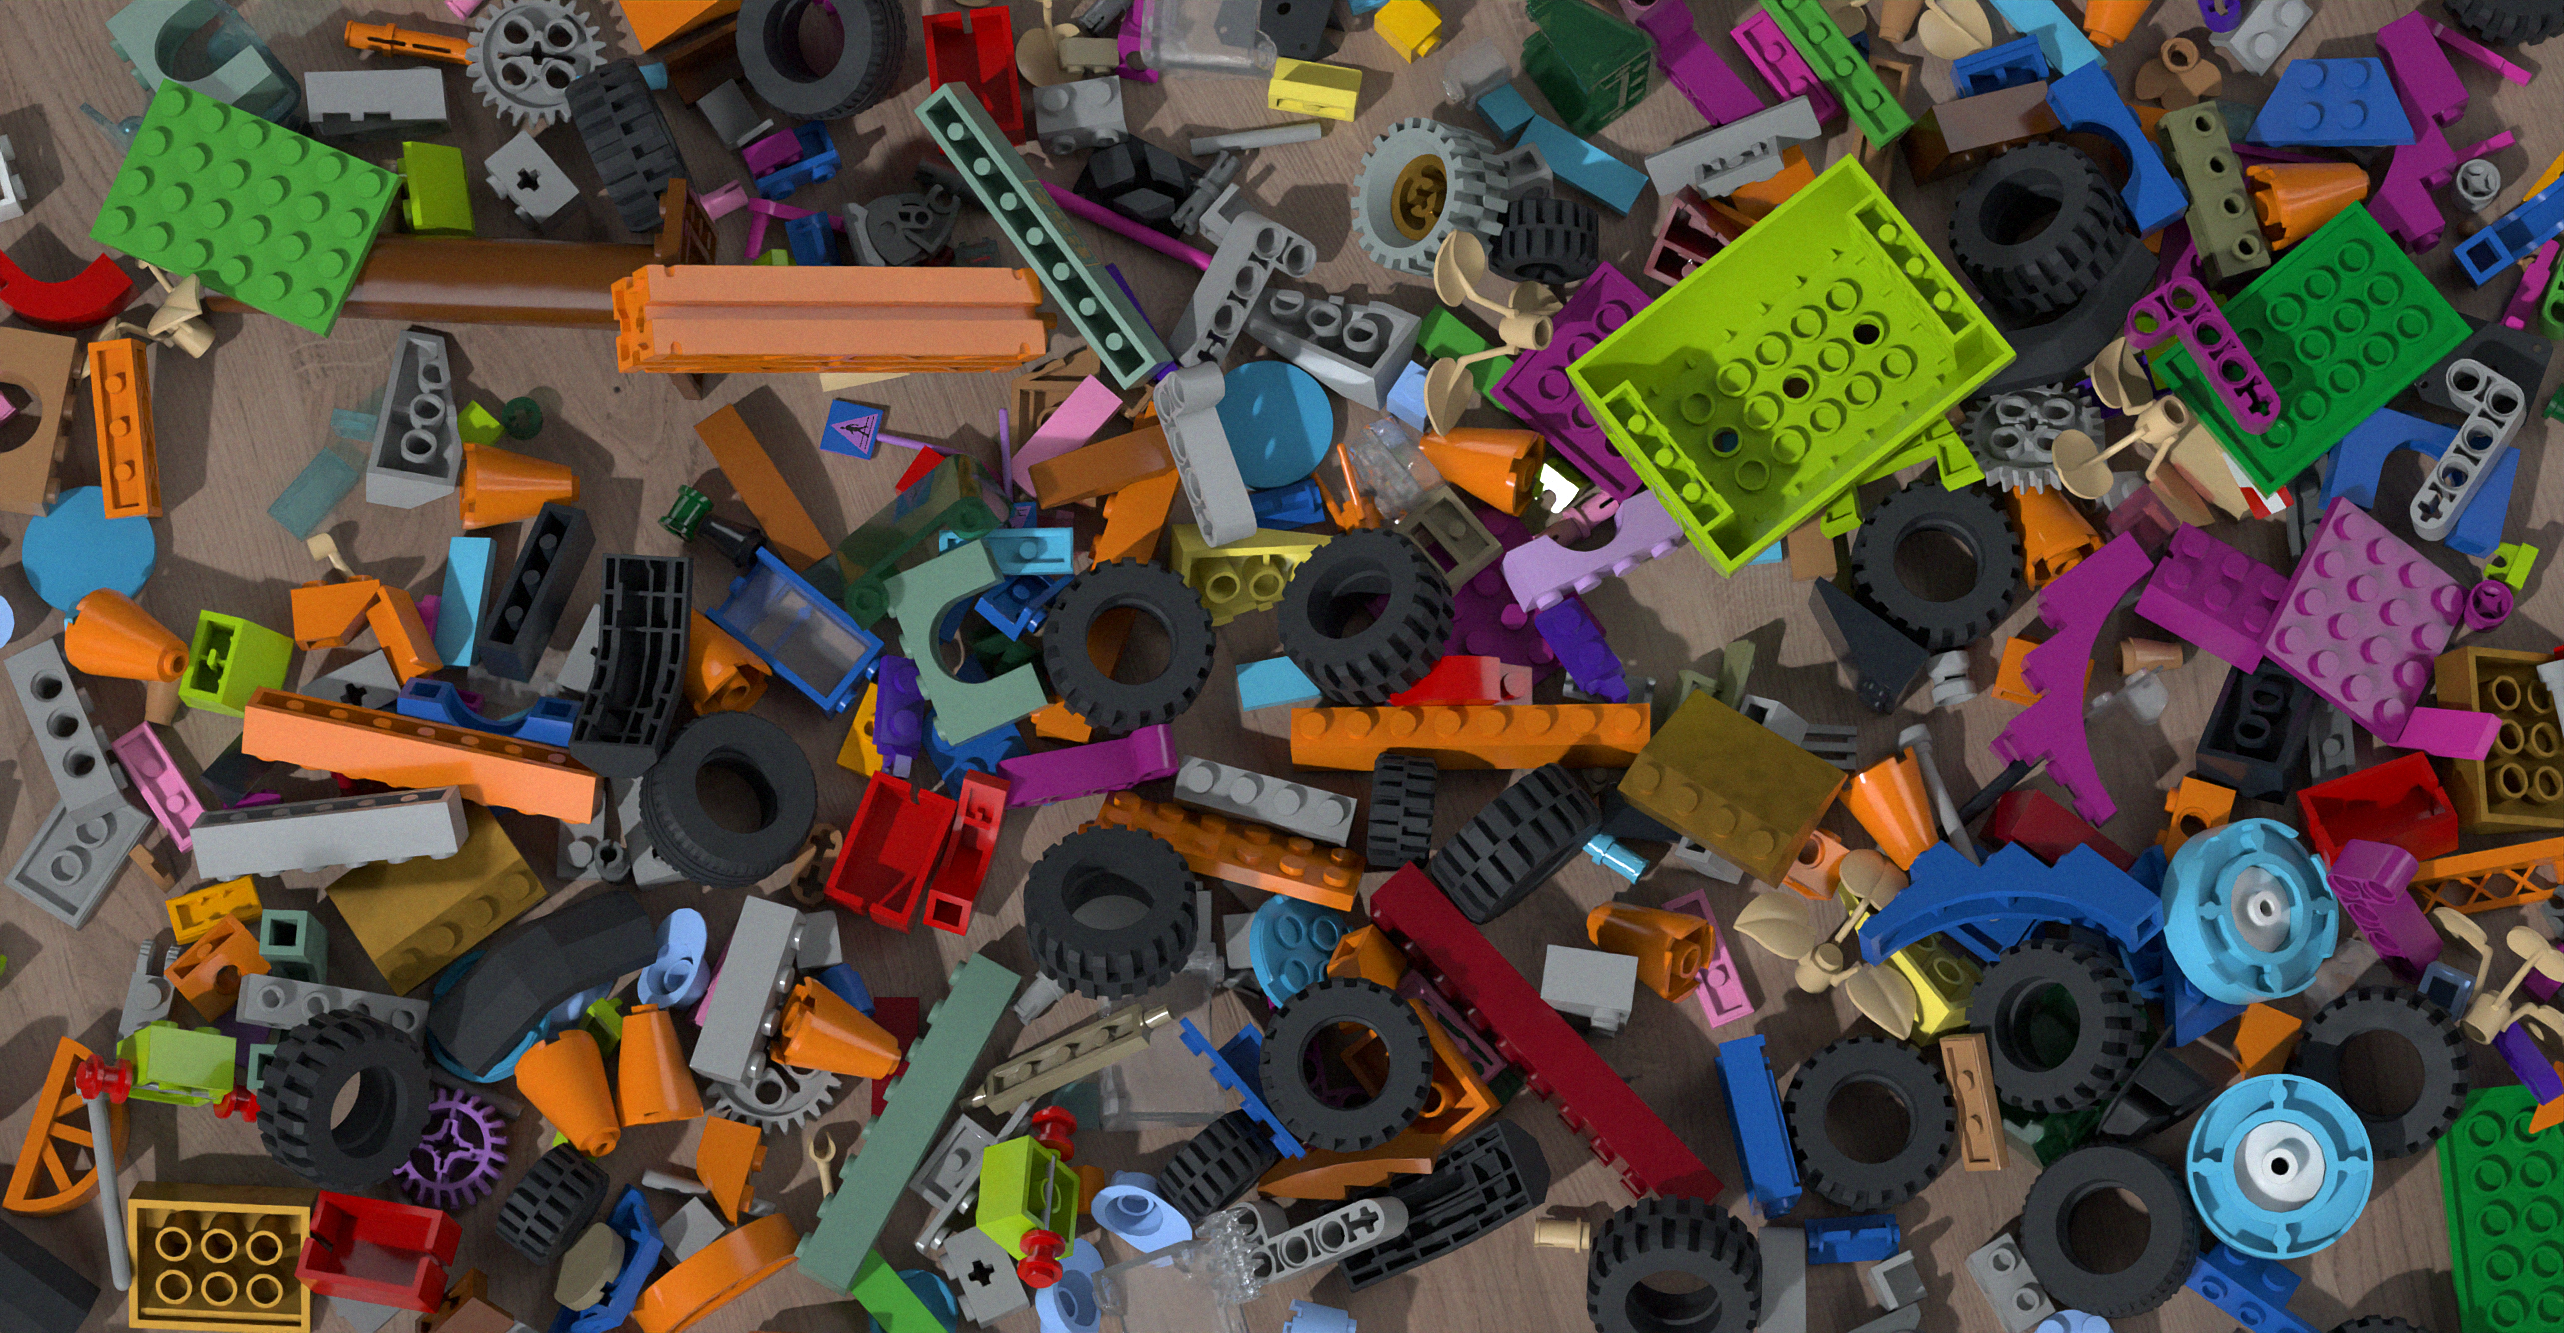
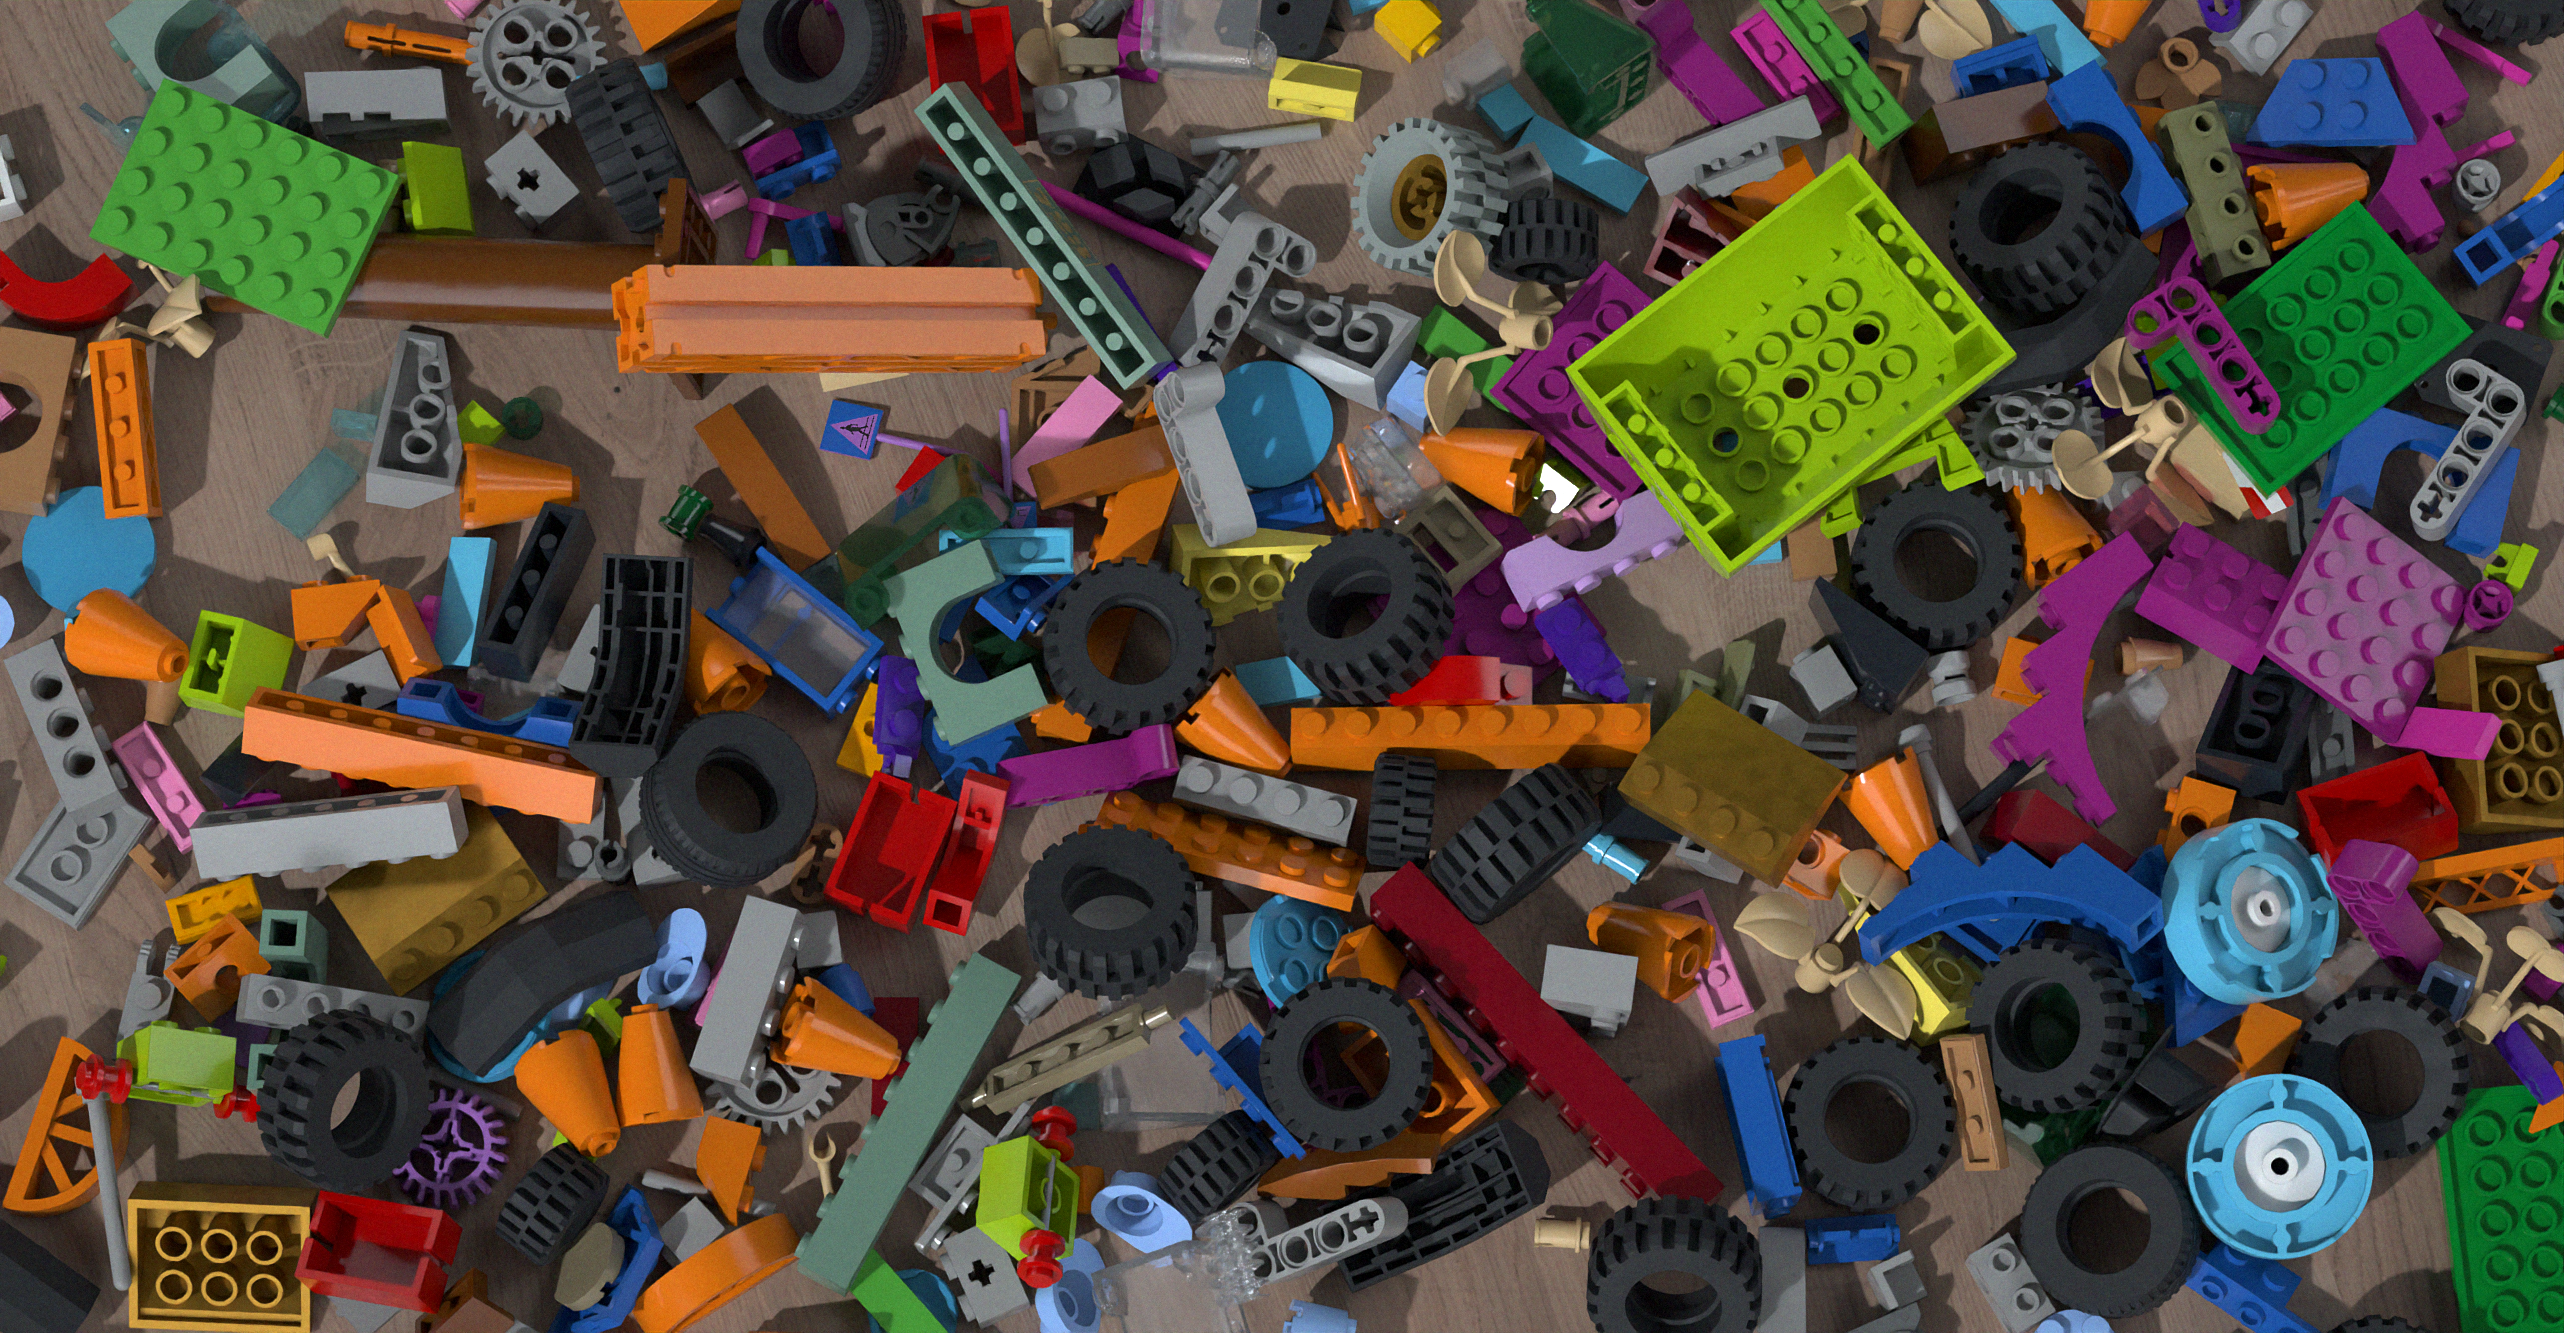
none -> orange cone [1171,665,1293,779]
none -> light grey brick [1788,645,1857,721]

